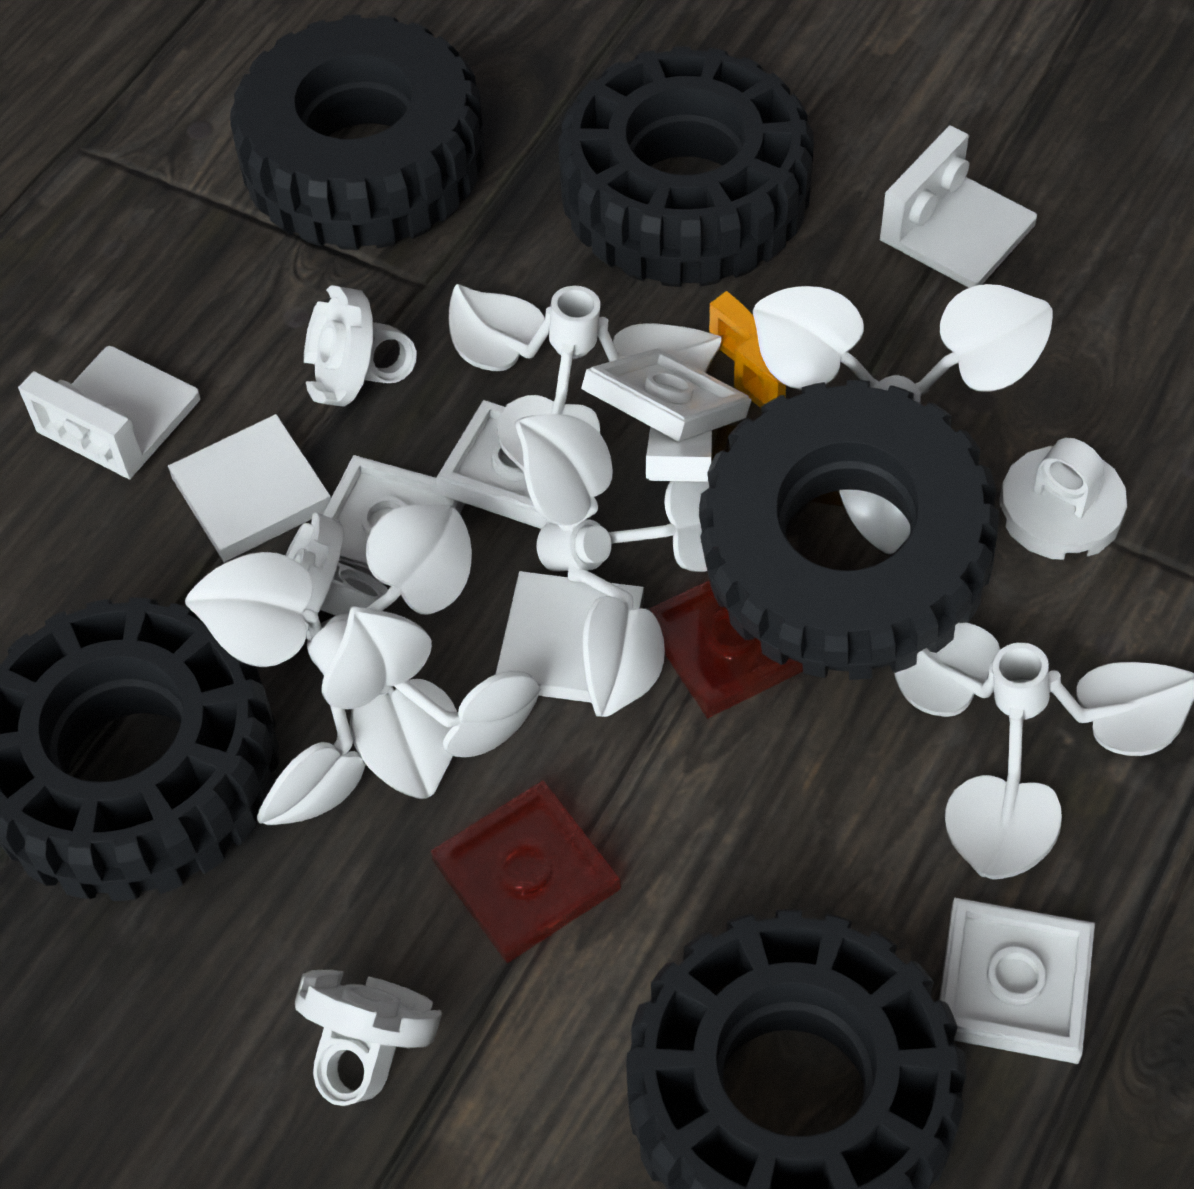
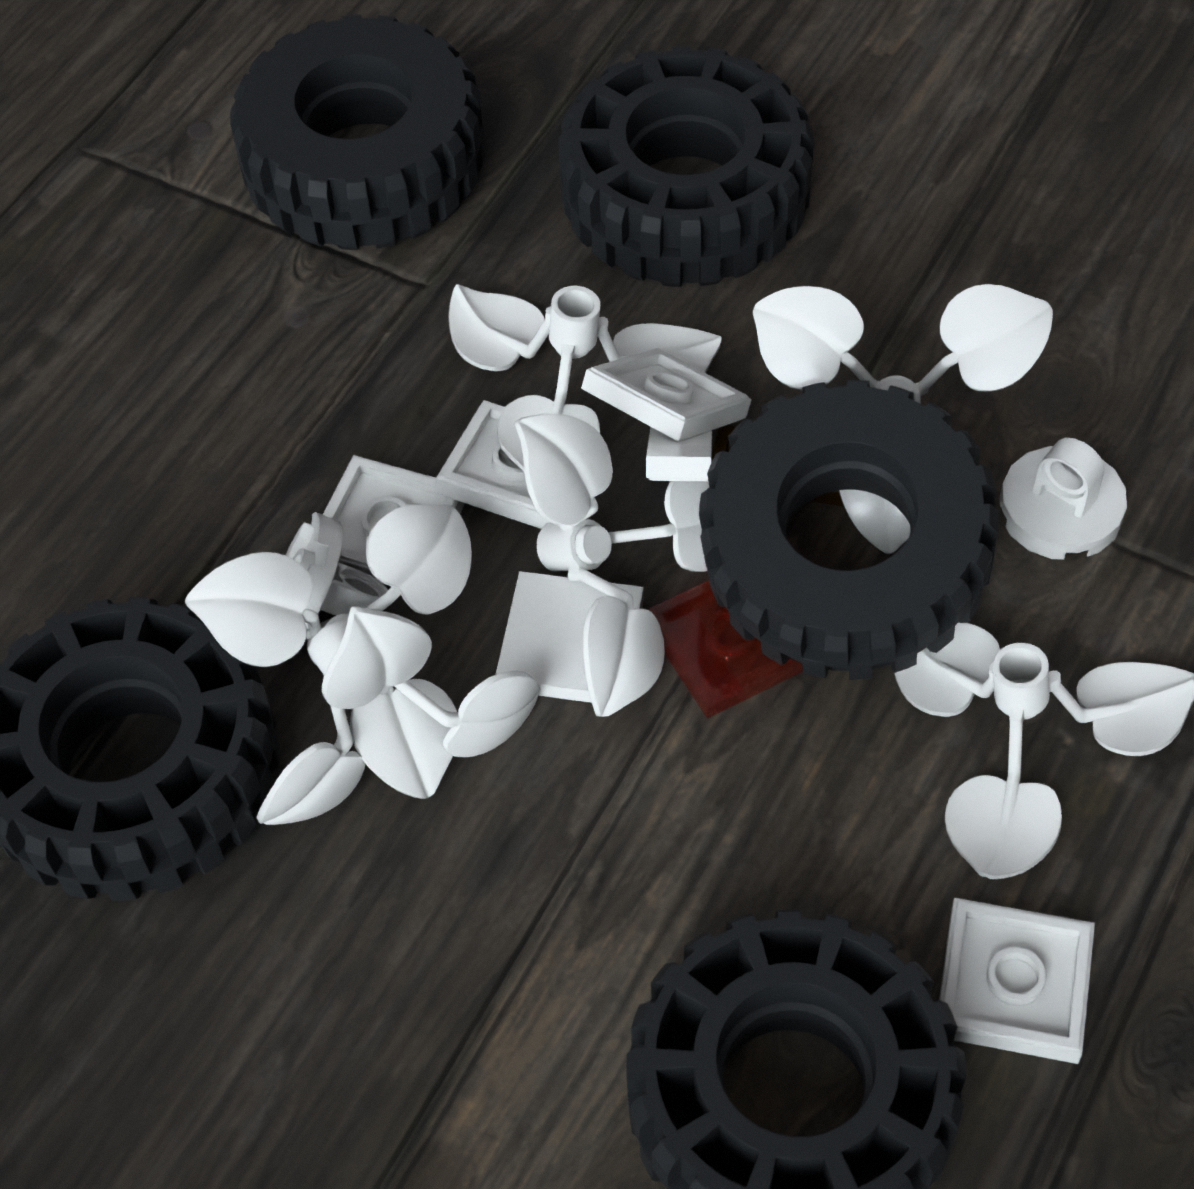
white bracket [18,346,200,480] -> none
white tile [168,414,331,562] -> none
white tile [295,970,442,1106] -> none
white tile [304,286,417,407] -> none
clear red tile [430,780,621,963] -> none
light orange slope [709,291,786,408] -> none
white bracket [880,125,1037,288] -> none

